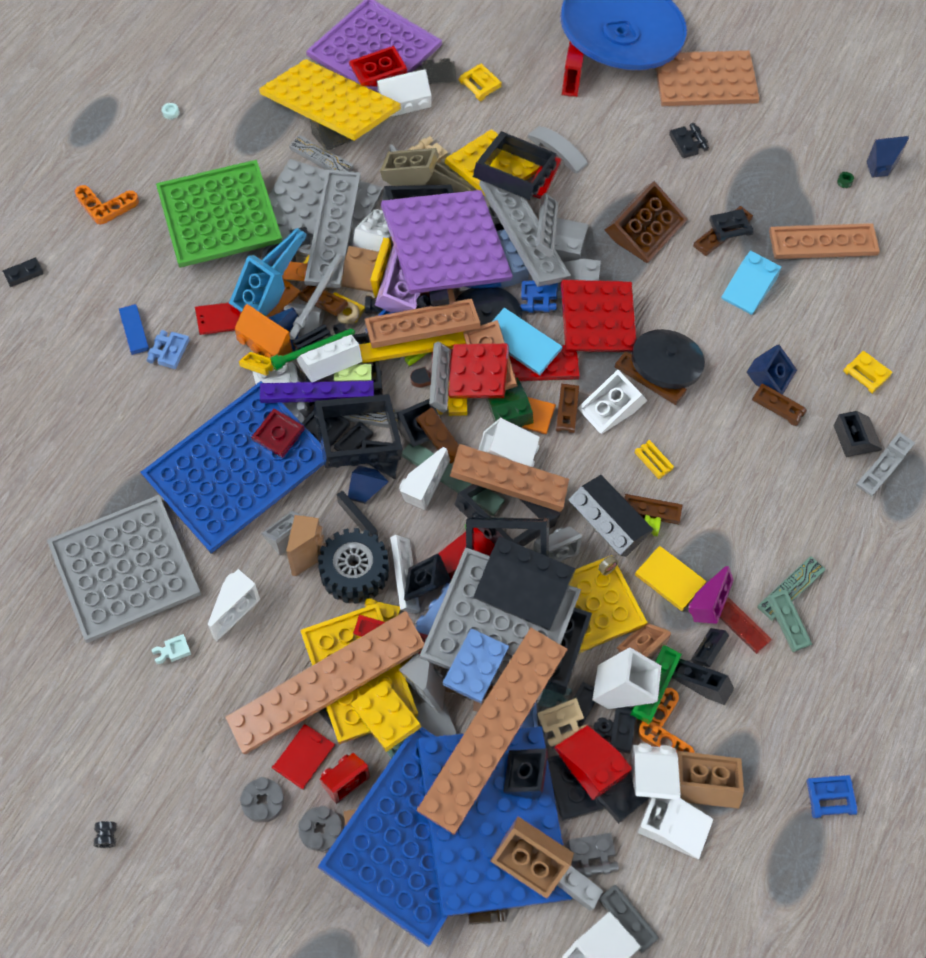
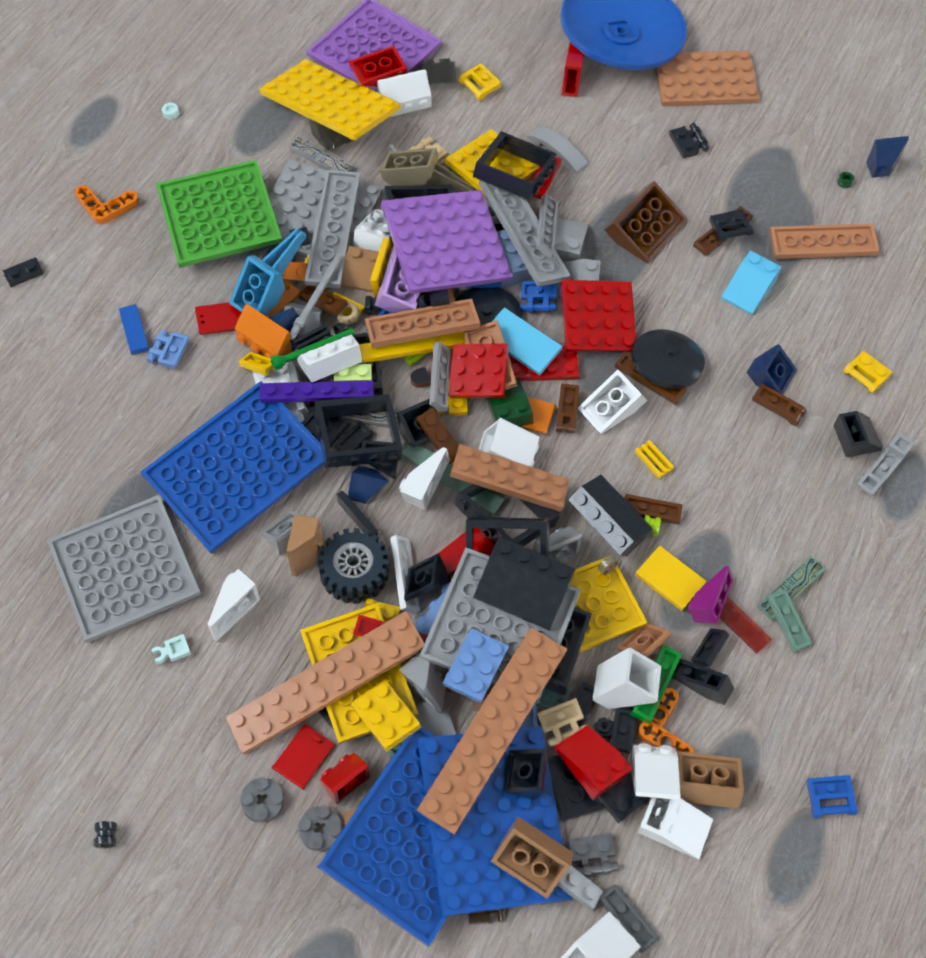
dark red tile [251,409,305,458] -> none

